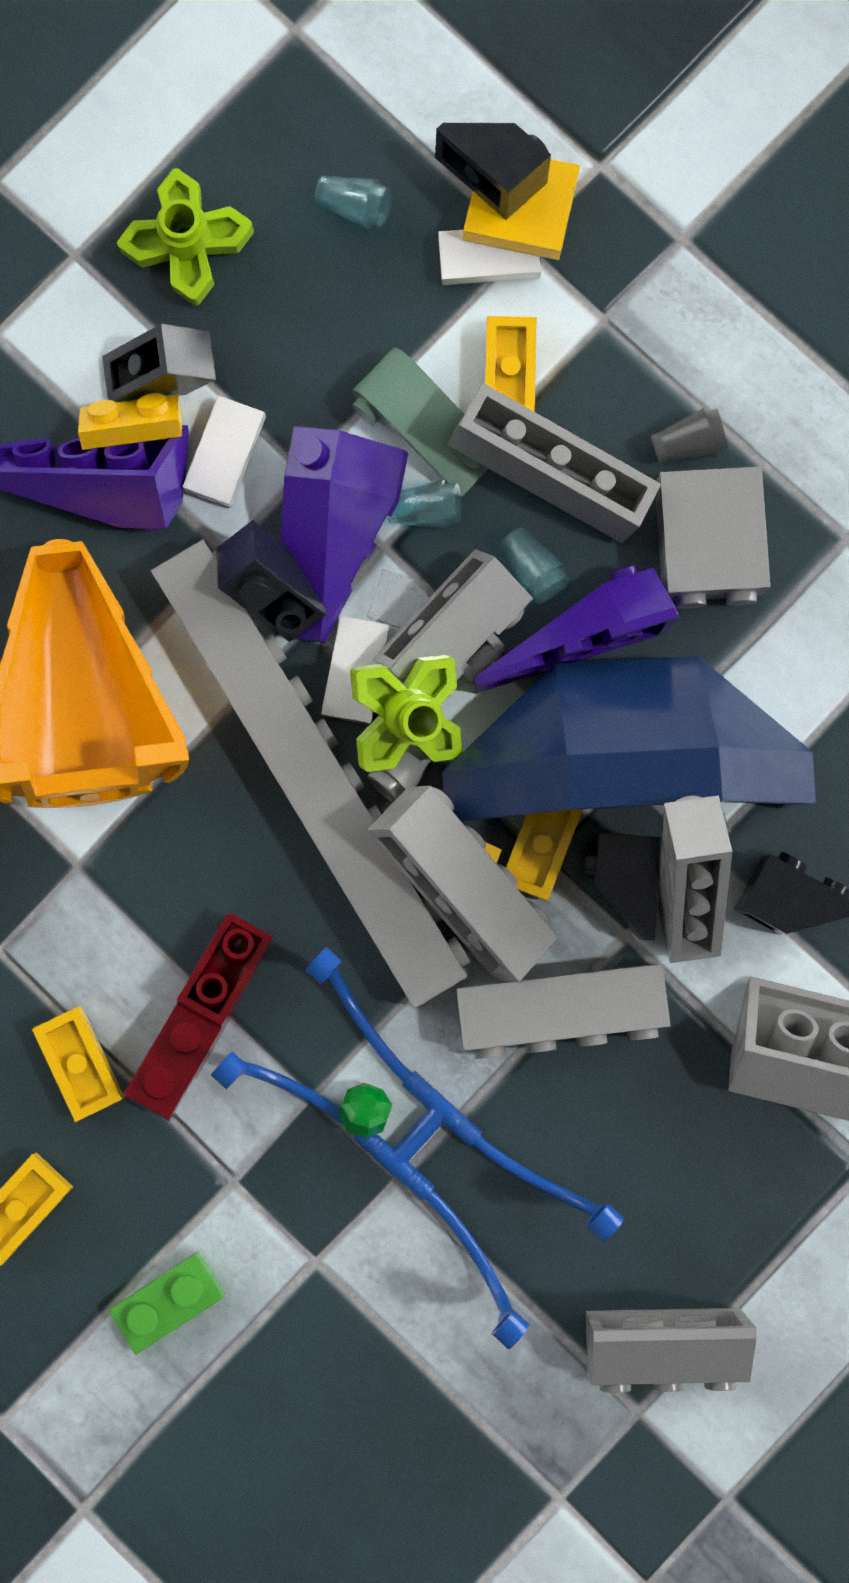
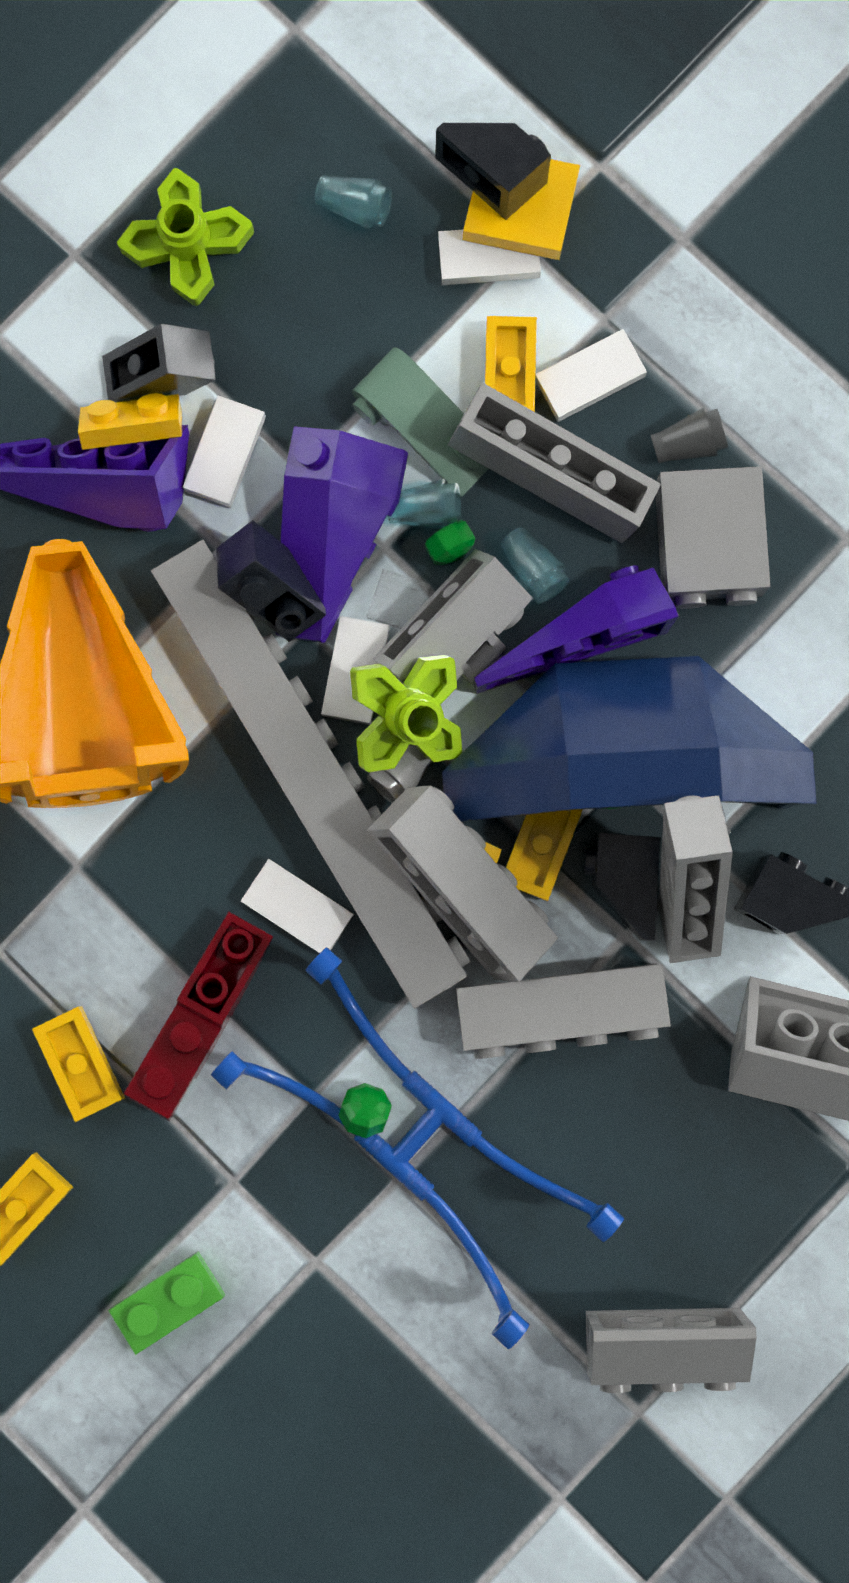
none -> white tile [241,859,354,953]
none -> green tile [425,520,475,565]
none -> white tile [535,329,647,422]

